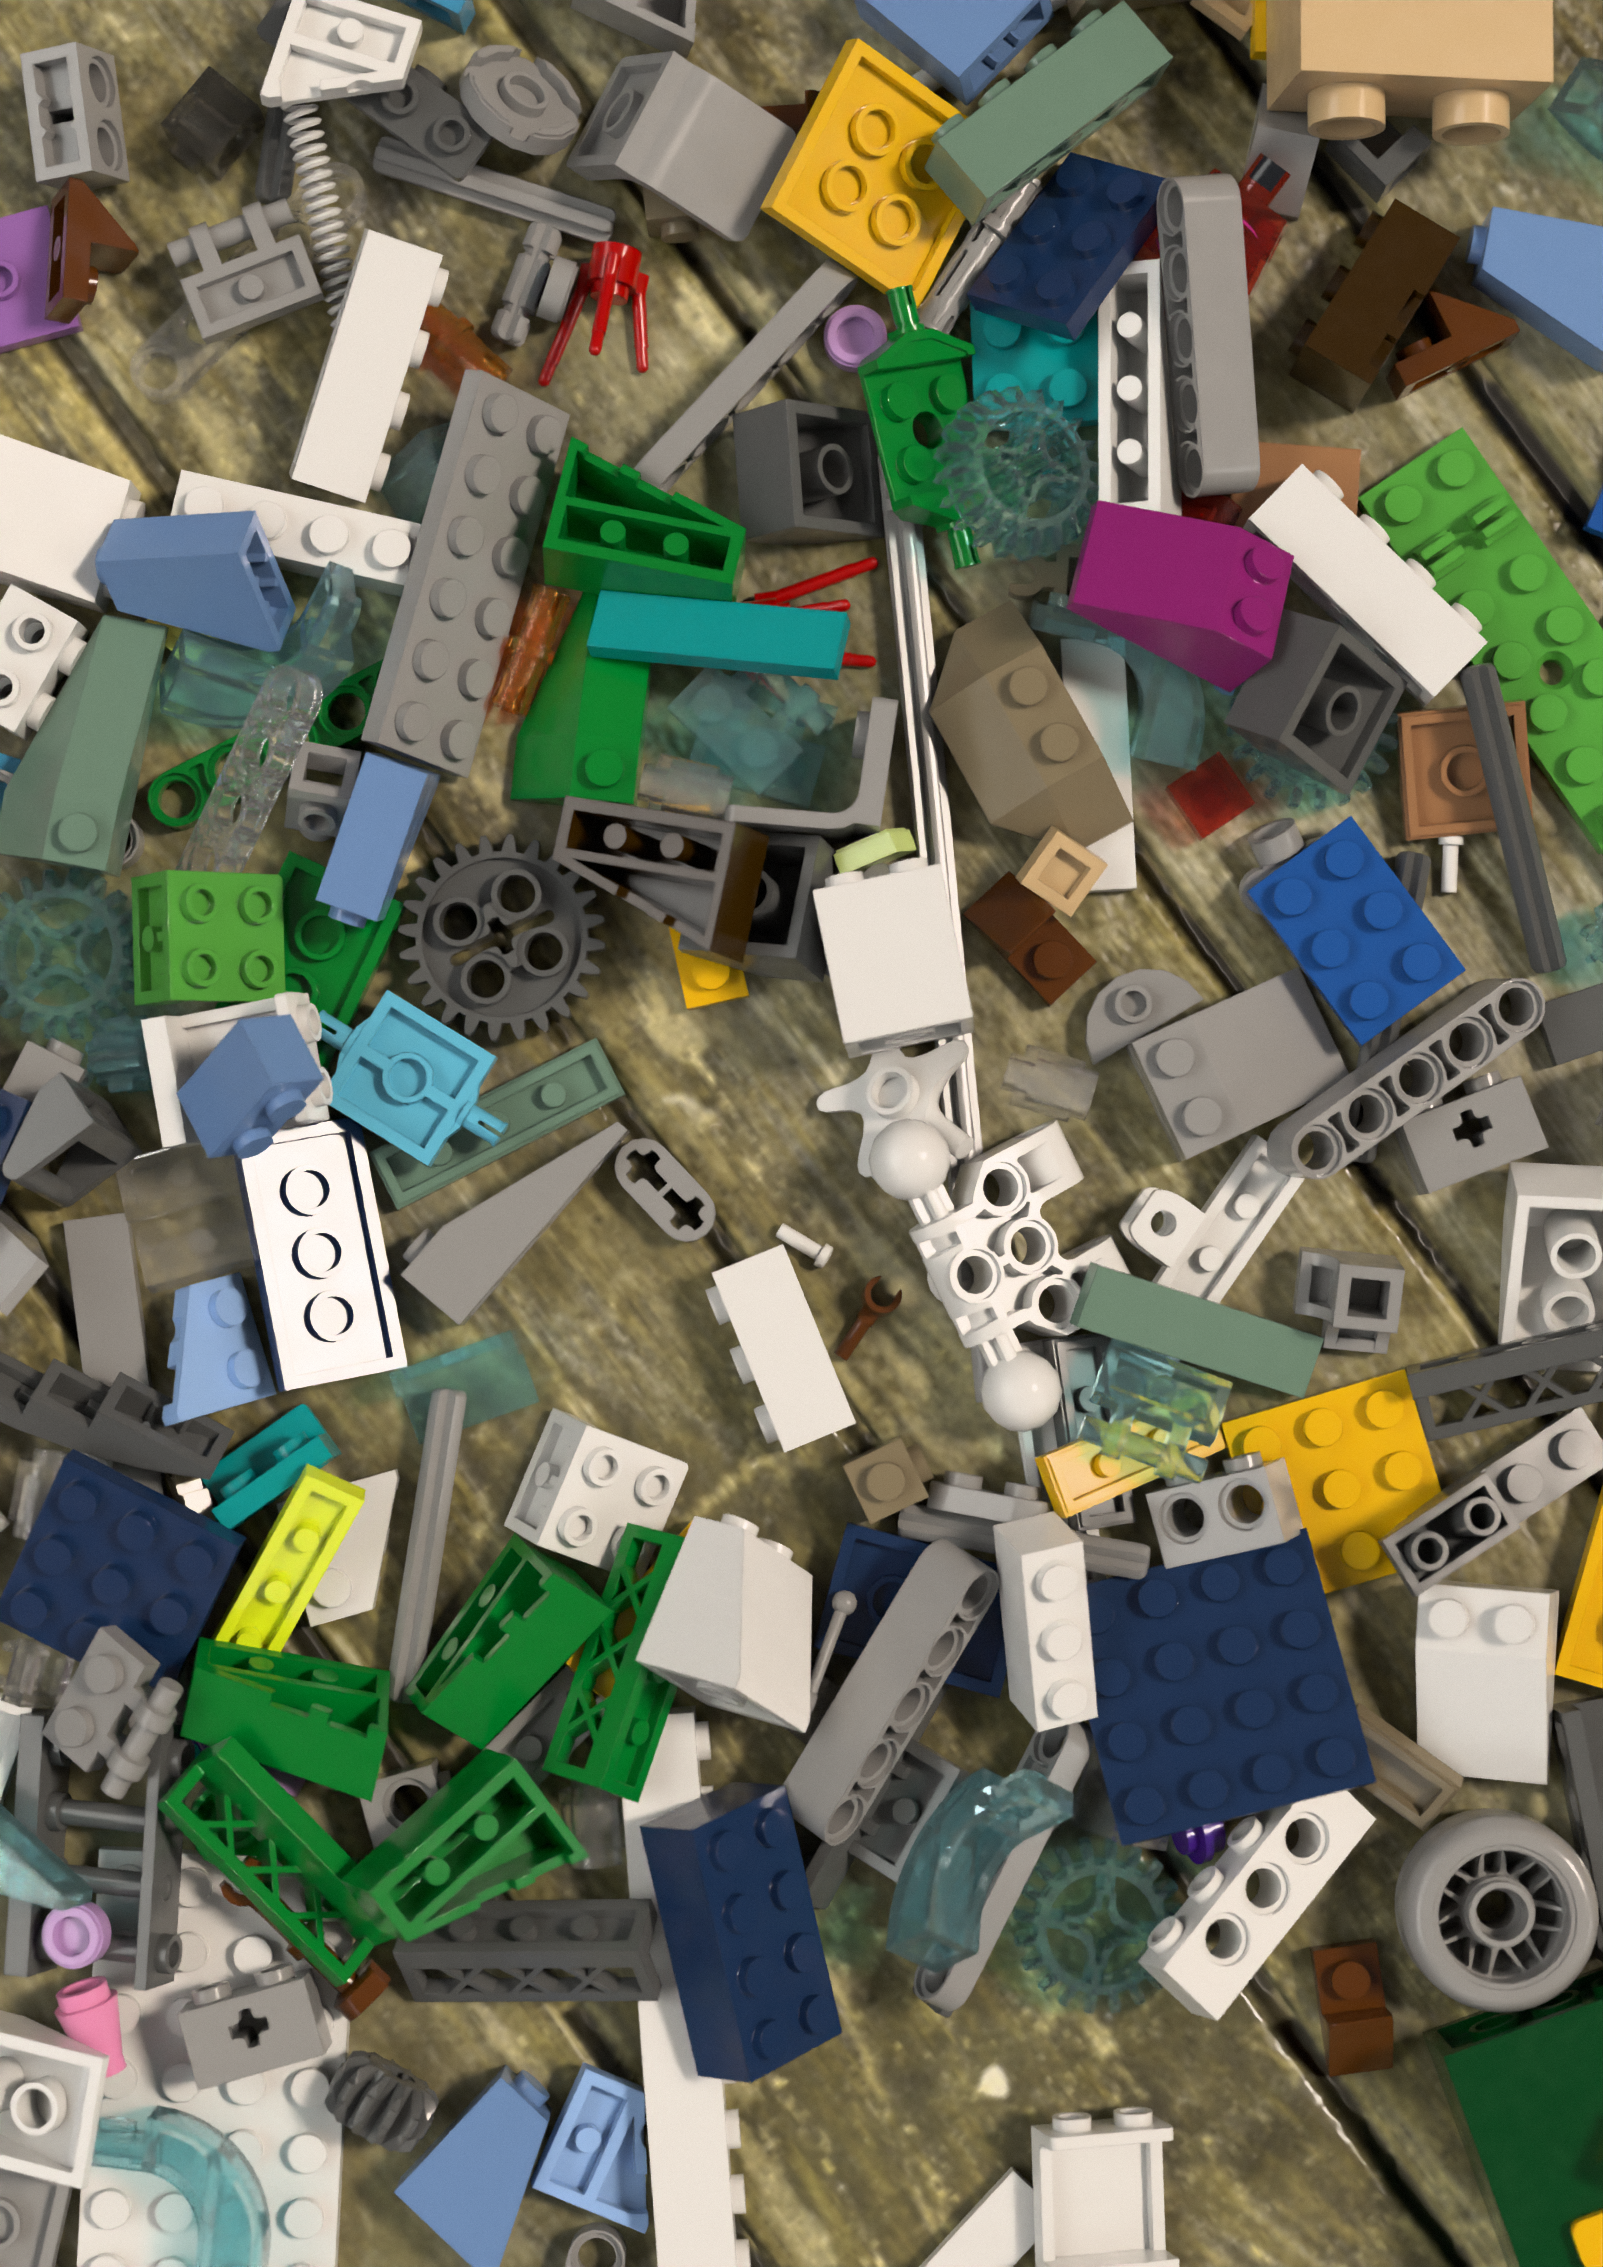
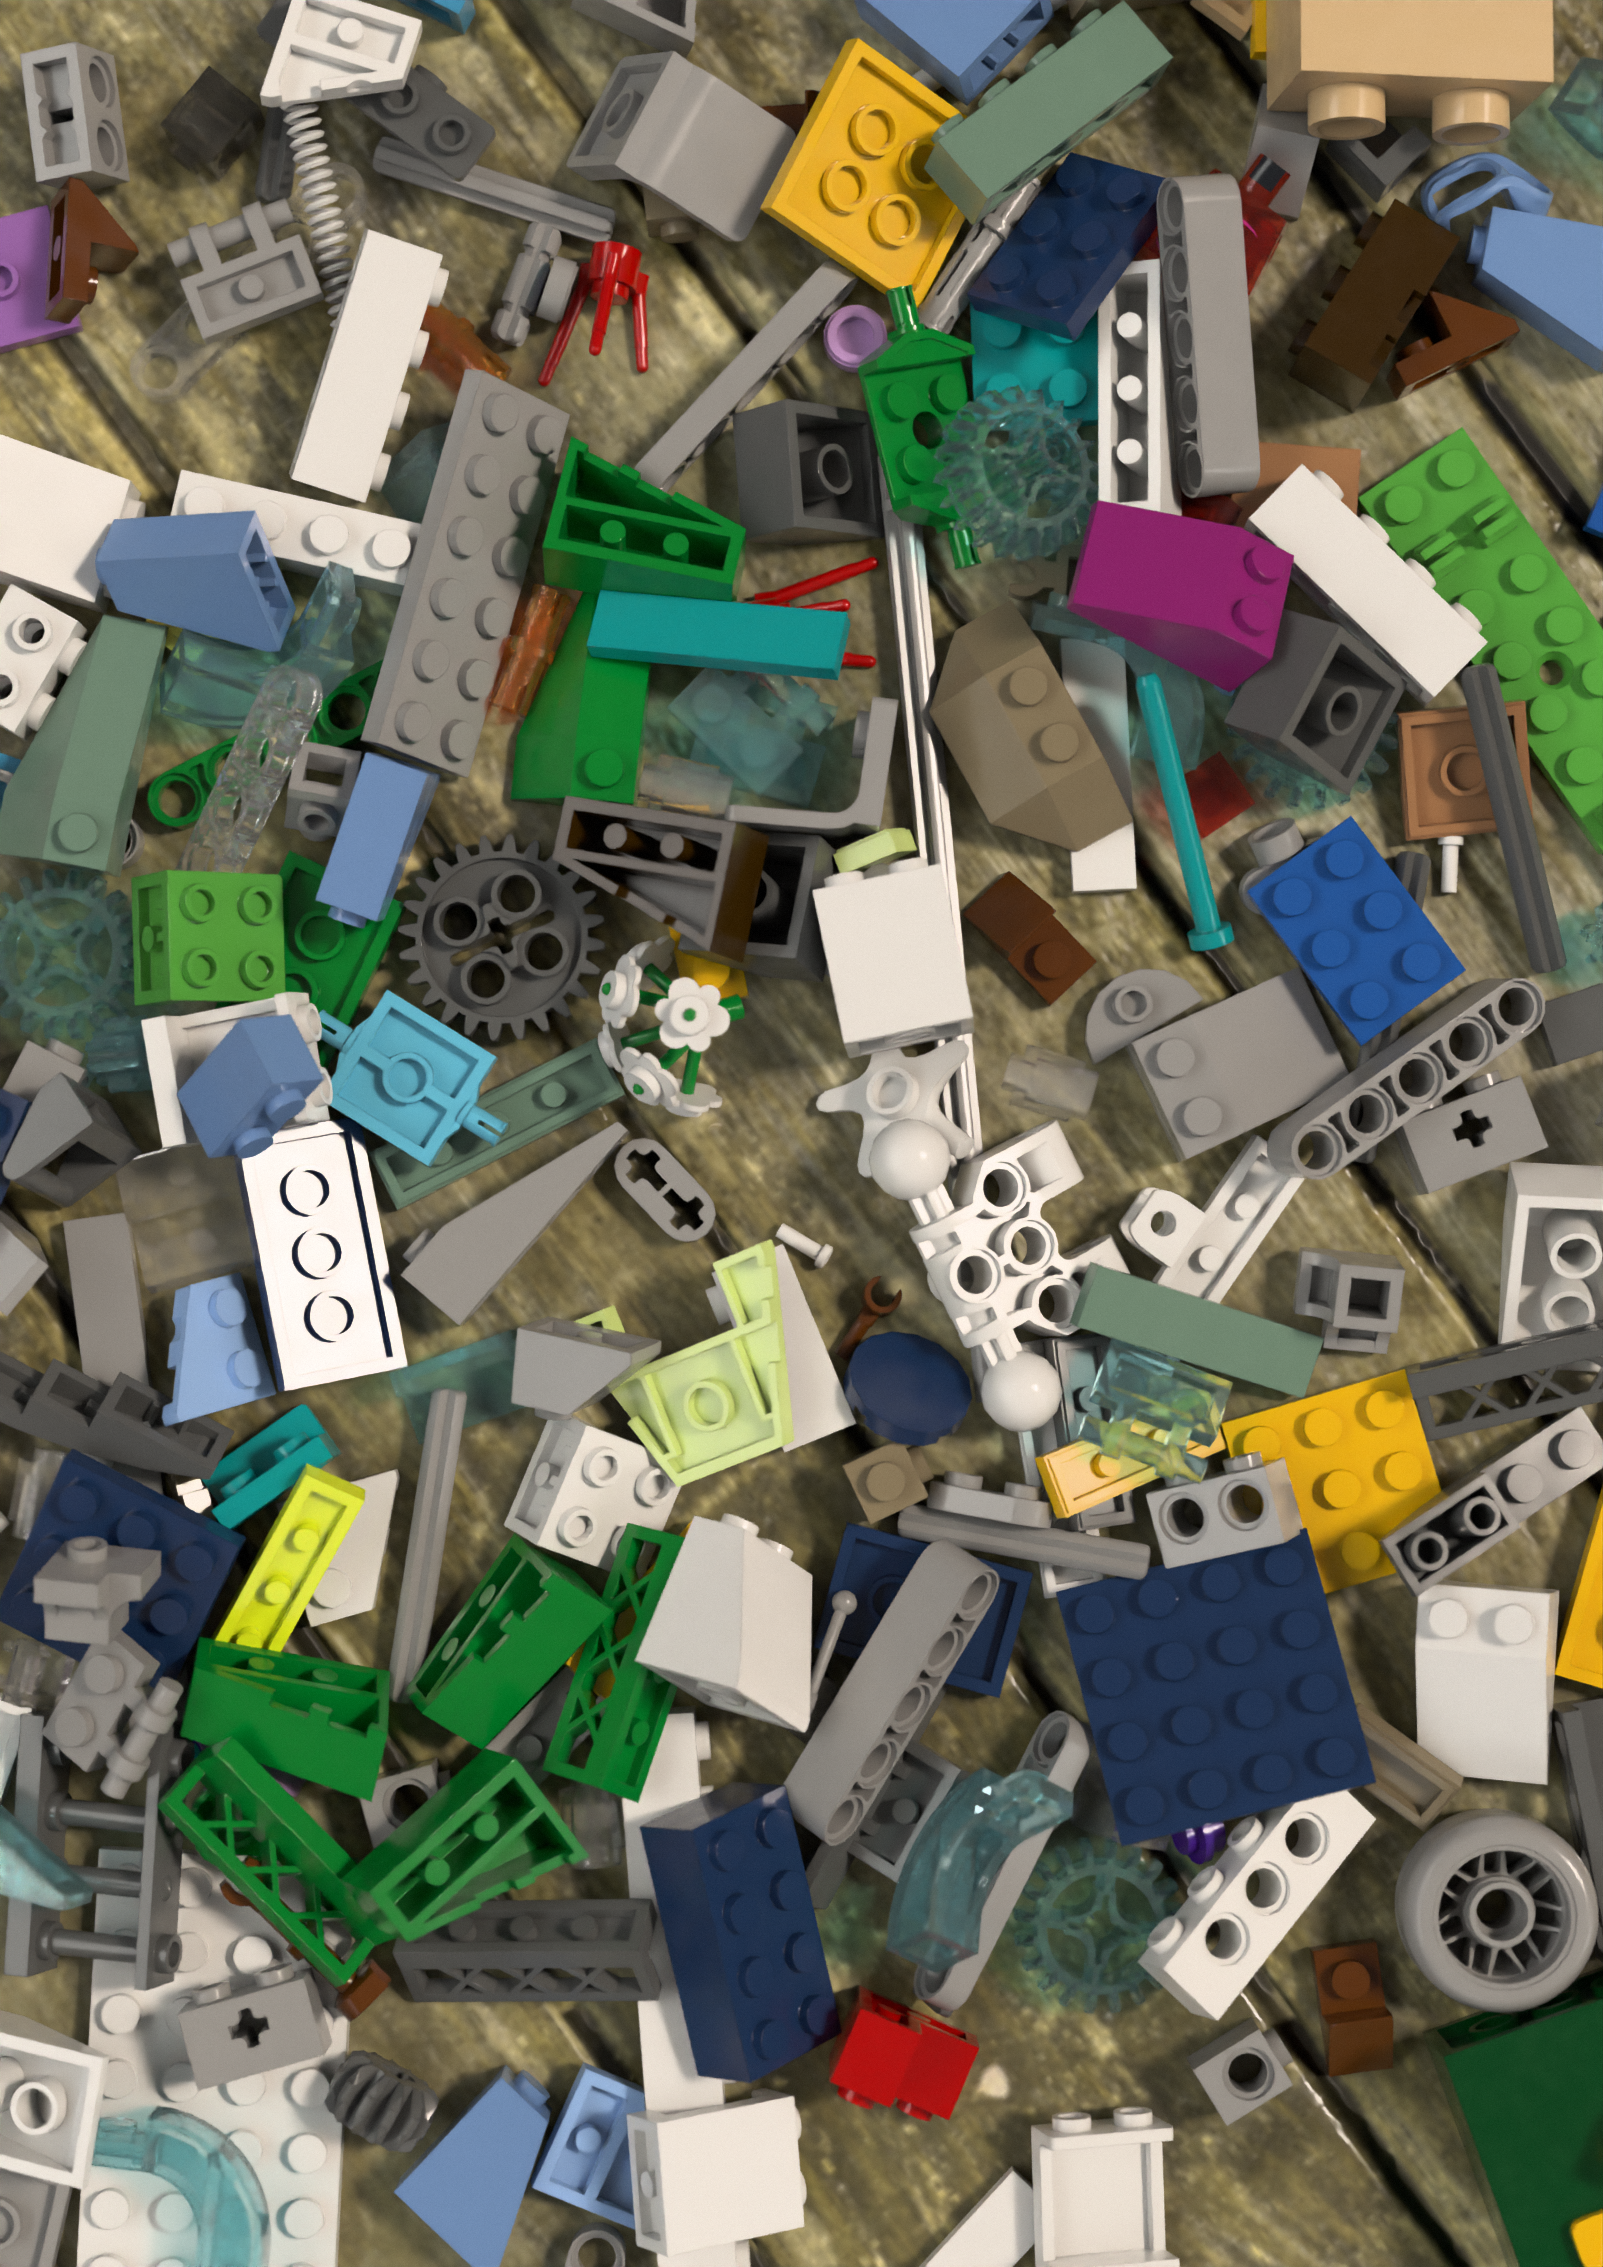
lavender tile [42,1900,112,1969] -> none
bright pink cone [54,1976,126,2078] -> none
light grey tile [459,45,582,155] -> none
white brick [993,1511,1098,1732] -> none
tan plate [1015,825,1108,917] -> none
none -> light grey brick [34,1536,161,1646]
none -> light grey slope [511,1316,662,1421]
none -> yellowish green wing [574,1239,795,1487]
none -> white plant [598,935,745,1117]
none -> white panel [626,2088,807,2257]
none -> red brick [829,1985,979,2122]
none -> dark blue tile [843,1331,972,1446]
none -> teal bar [1136,672,1234,951]
none -> light grey brick [1186,2017,1294,2126]
none -> medium blue piece [1420,152,1553,231]

